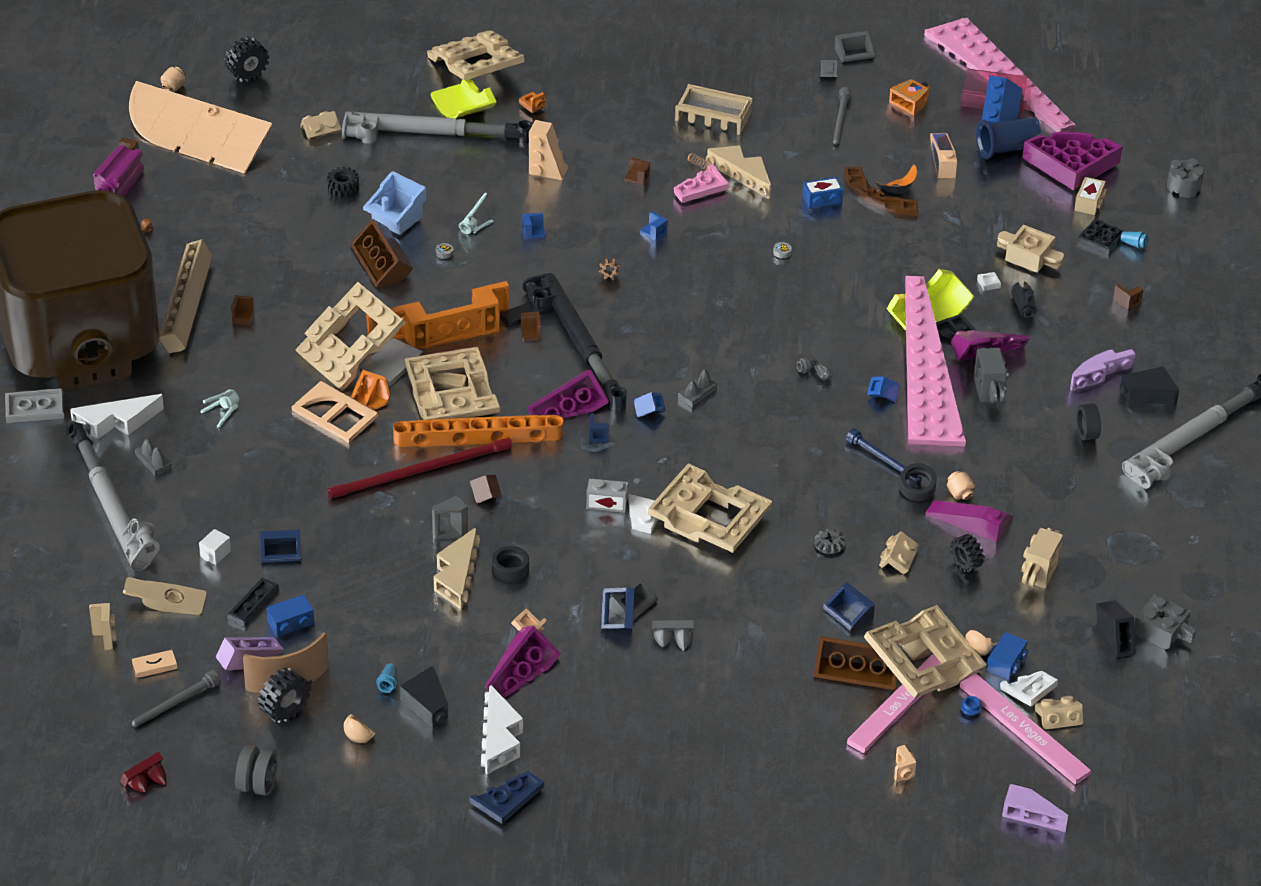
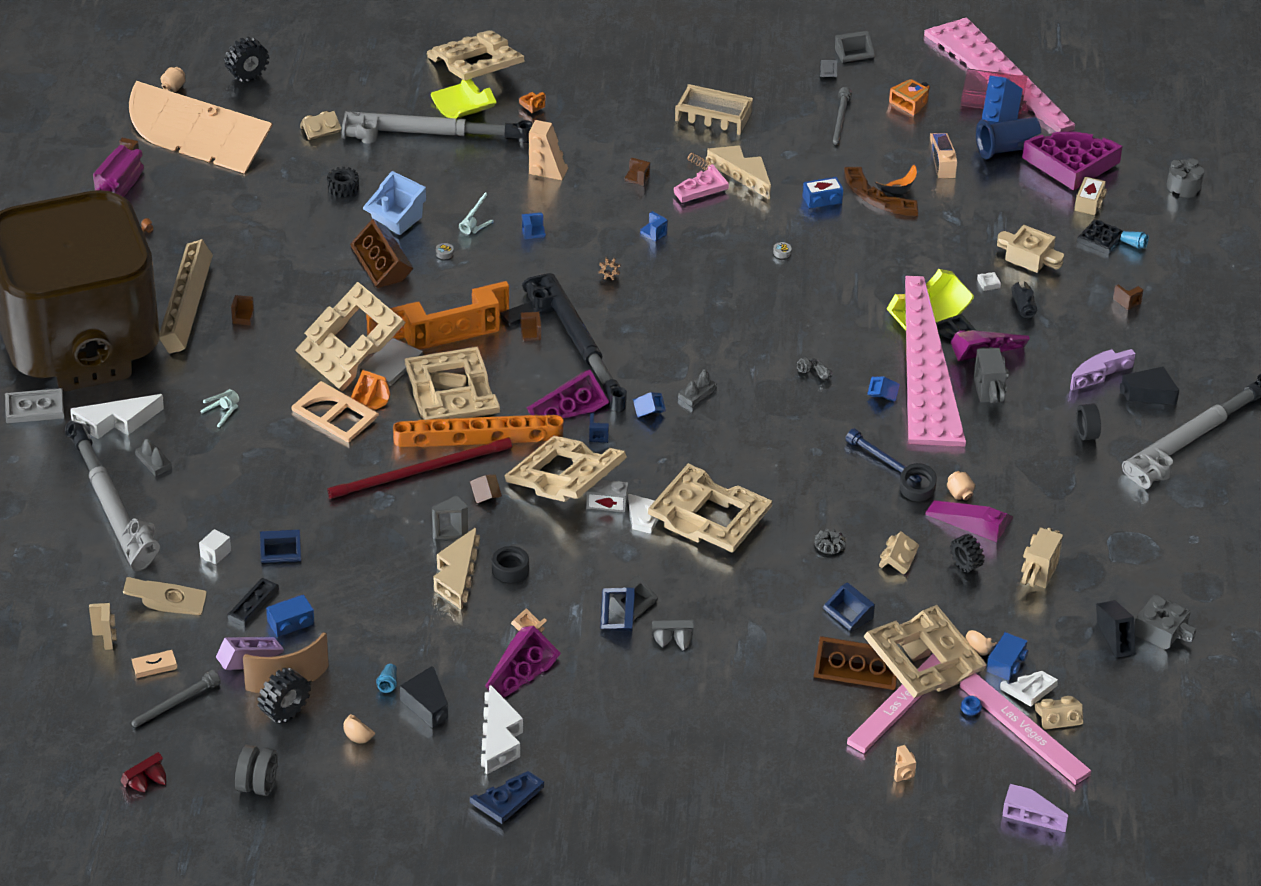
none -> tan piece [505,436,627,502]

